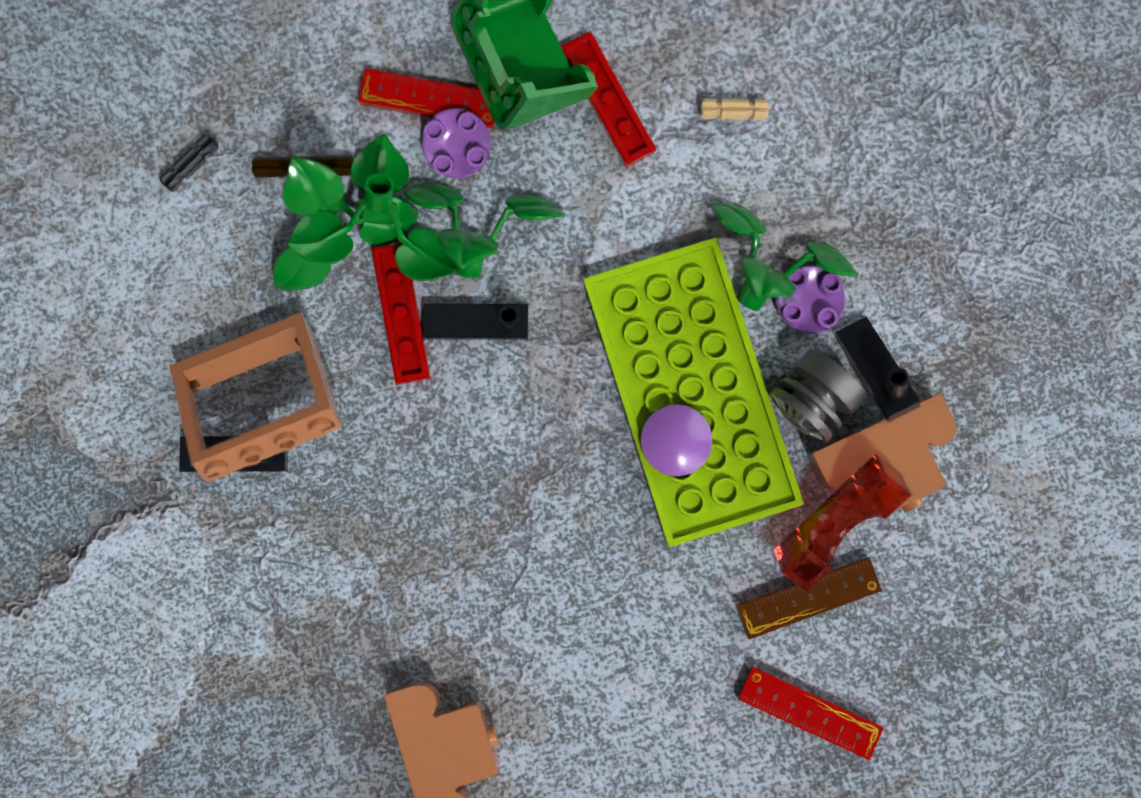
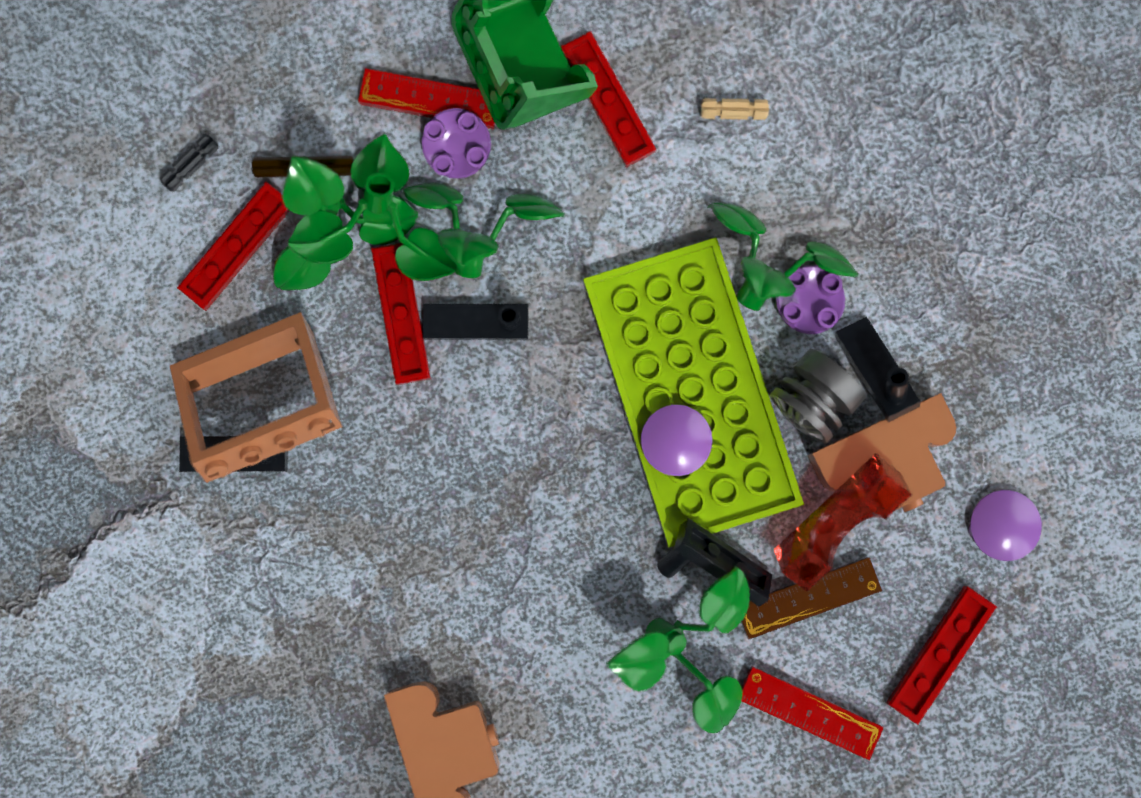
none -> red tile [177,182,290,311]
none -> green plant [606,566,750,734]
none -> black piece [657,518,772,607]
none -> red tile [886,586,997,725]
none -> medium lavender dish [969,490,1042,561]

